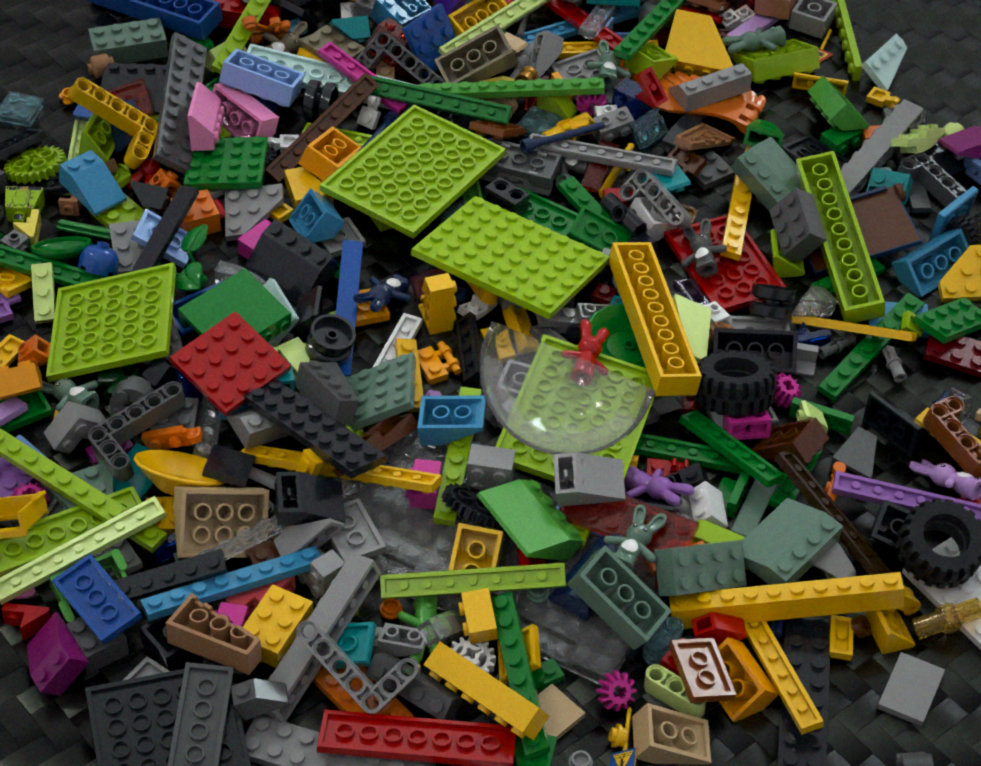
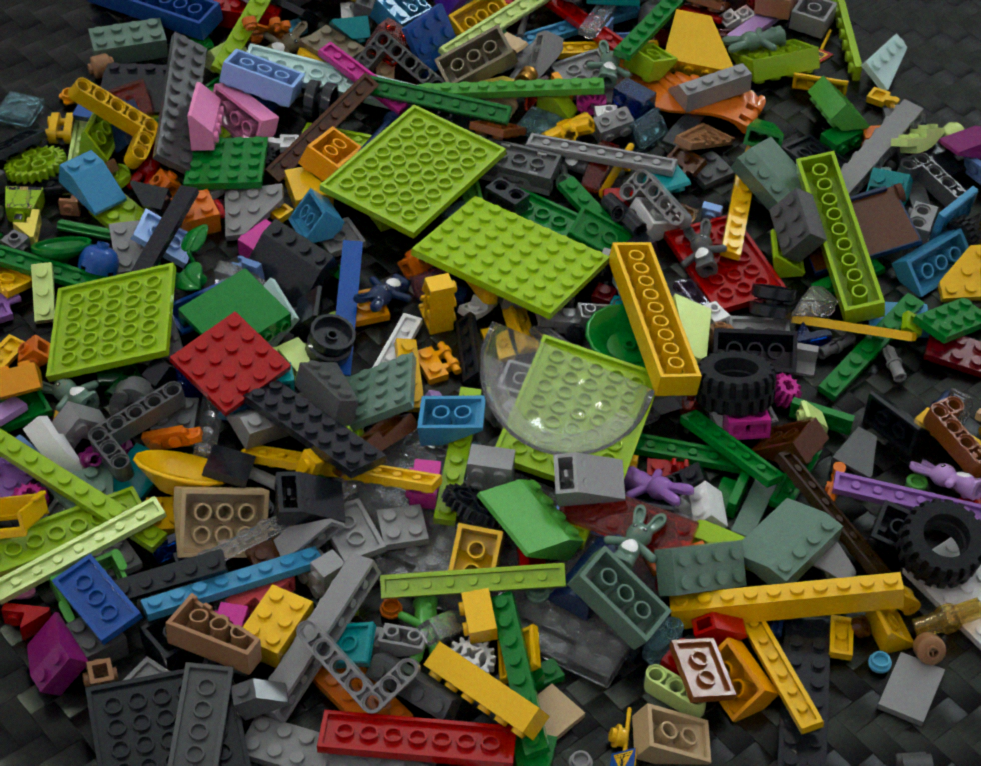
white plate [356,95,381,130] -> none
dark blue piece [520,122,605,154] -> none
red animal [561,319,610,387] -> none
dark pink gear [596,670,637,712] -> none
red slope [635,66,668,108] -> none
none -> white slope [23,416,85,473]
none -> yellow brick [45,112,75,144]
none -> magenta pin [77,451,102,468]
none -> medium nougat brick [82,658,118,687]
none -> medium blue plate [231,256,265,283]
none -> light grey plate [376,504,429,550]
none -> orange brick [397,249,433,280]
none -> light blue plate [702,201,723,219]
none -> medium azure plate [868,651,892,673]
none -> bright green tile [905,473,928,491]
none -> light grey brick [908,201,938,245]
none -> medium nougat head [913,632,946,665]

